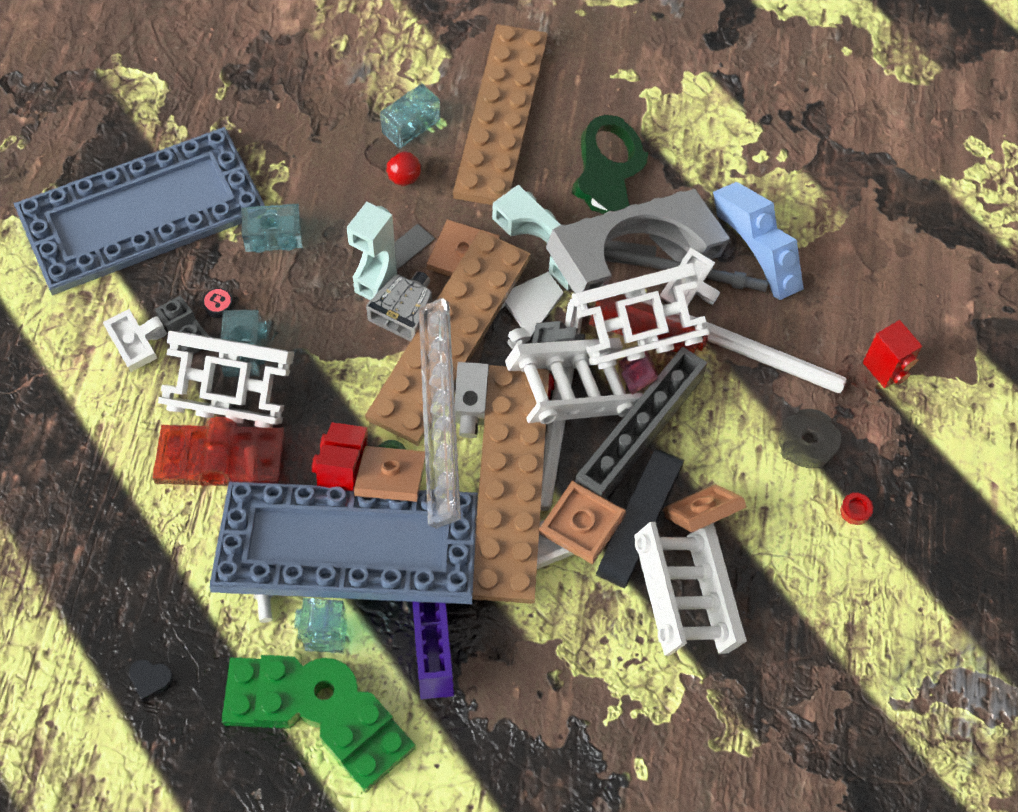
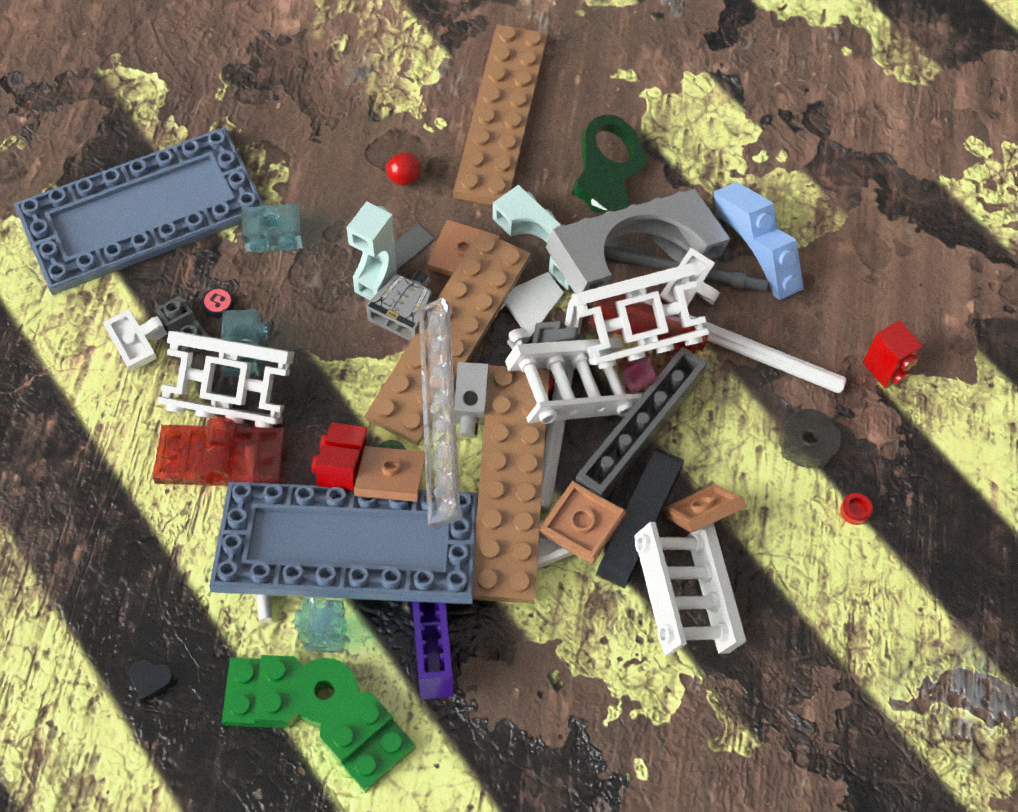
clear light blue brick [380,83,440,149] -> none

